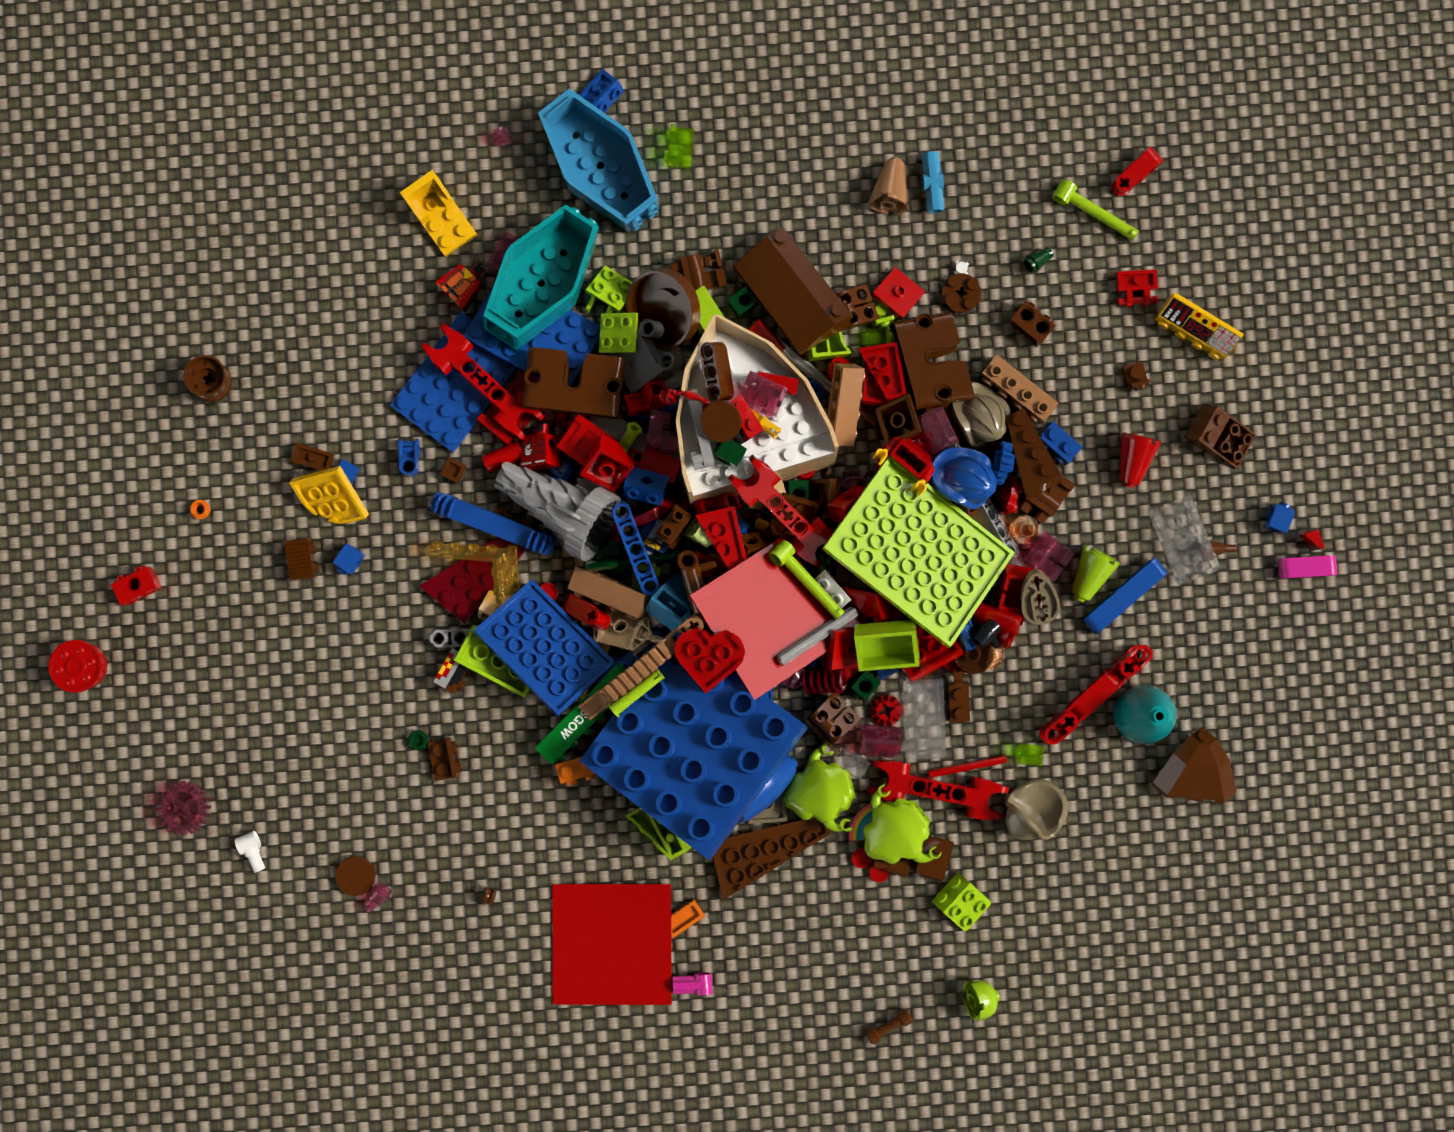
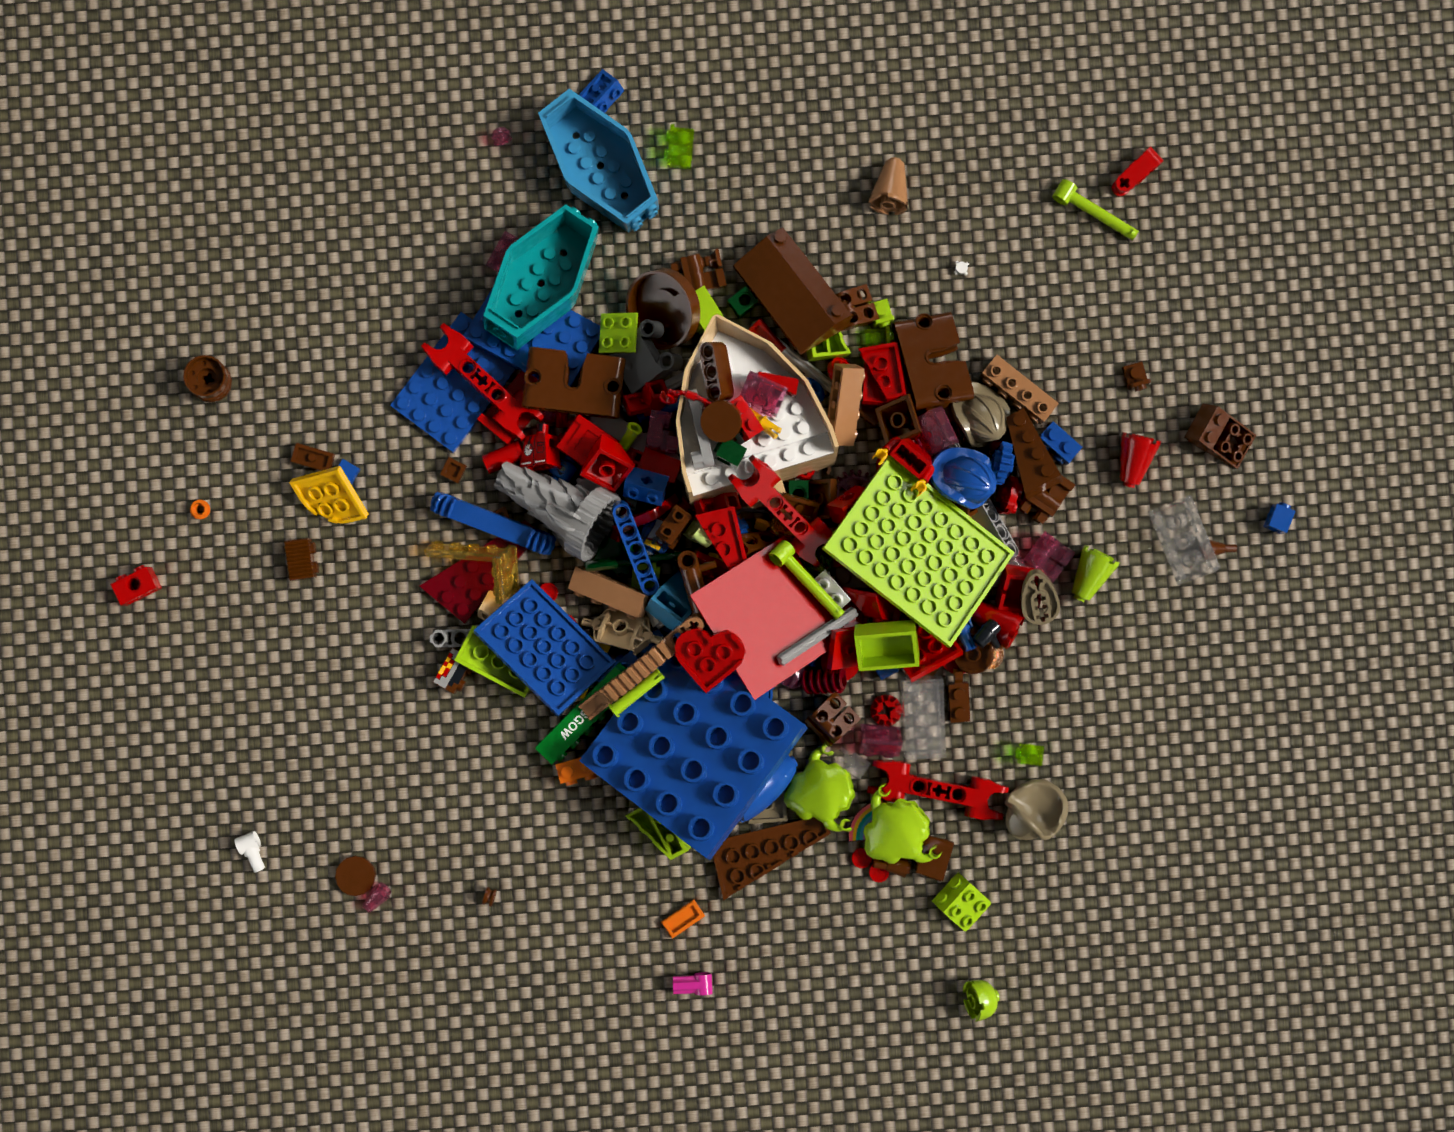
red wheel [49,640,108,693] -> none
clear pink gear [156,781,212,835] -> none
blue brick [333,543,366,575] -> none
blue piece [398,439,420,477] -> none
yellow bracket [400,170,477,257] -> none
dark green tile [408,730,429,750] -> none
reddish brown bracket [428,737,462,781] -> none
torso [435,263,484,312] -> none
red piece [552,884,672,1005] -> none
red piece [561,593,611,631] -> none
lime plate [585,266,632,313] -> none
dark green brick [850,671,881,701] -> none
reddish brown piece [865,1009,913,1045] -> none
red plate [871,267,925,320] -> none
dark azure piece [921,151,944,214] -> none
red bar [928,755,1008,778] -> none
reddish brown plate [941,273,981,314] -> none
reddish brown brick [1008,301,1056,347] -> none
clear orange plate [1009,515,1038,544] -> none
dark green cone [1023,247,1054,273] -> none
red piece [1038,645,1153,745] -> none
blue beam [1082,557,1168,635] -> none
teal cylinder [1113,684,1177,744] -> none
red plate [1116,269,1158,307] -> none
reddish brown brick [1152,727,1237,804] -> none
slope [1154,292,1244,360] -> none
dark pink beam [1278,555,1337,579] -> none
red slope [1299,529,1324,550] -> none

